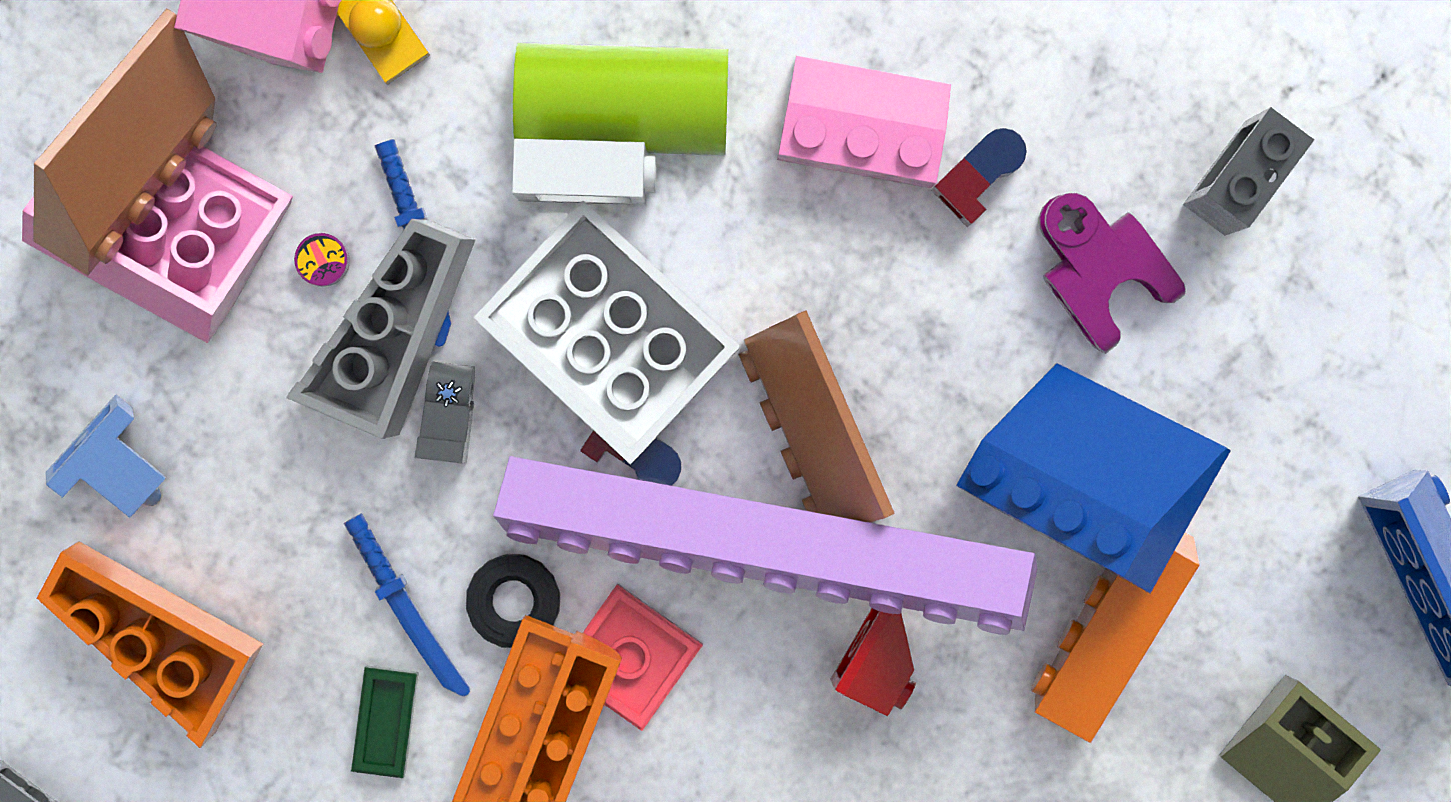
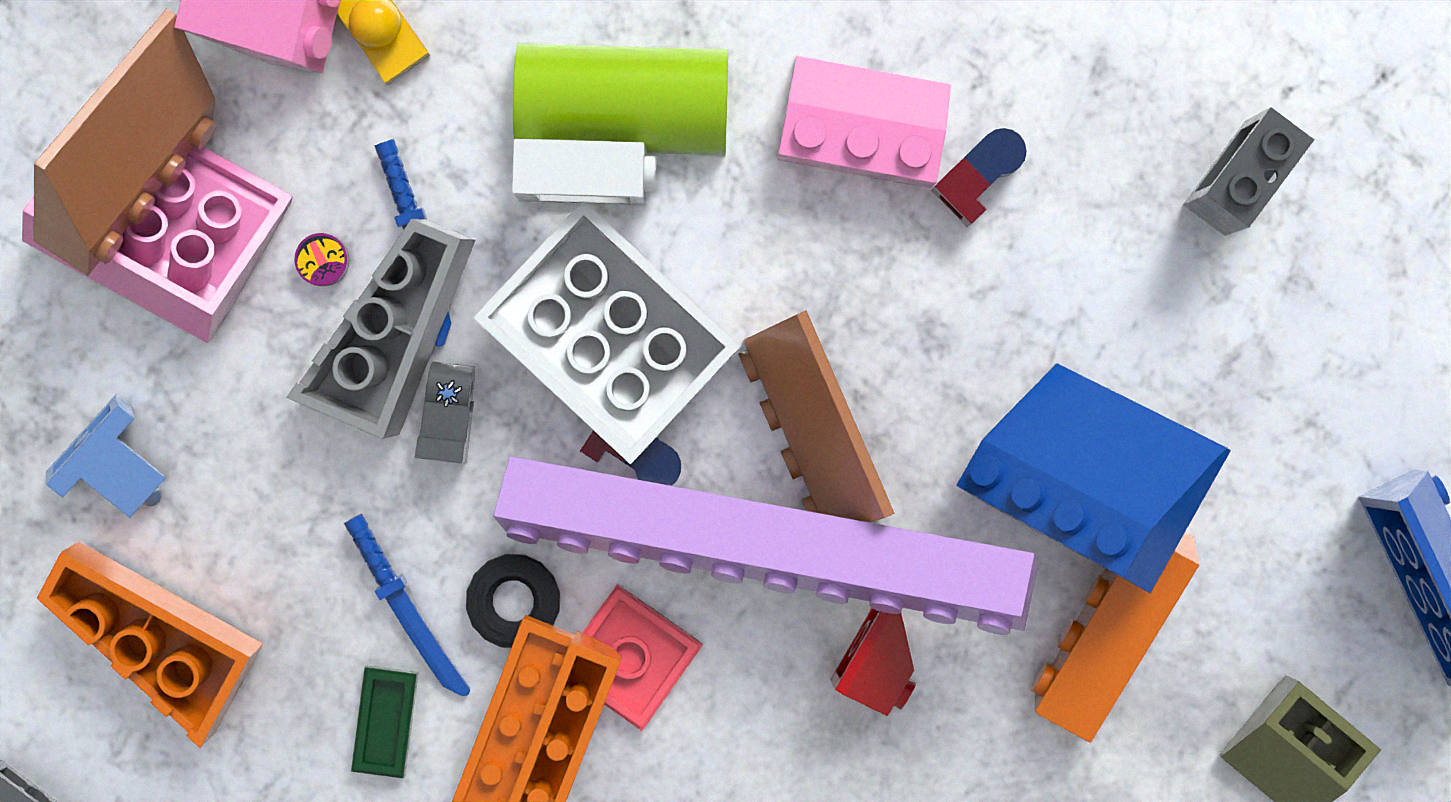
magenta piece [1039,193,1186,354] -> none

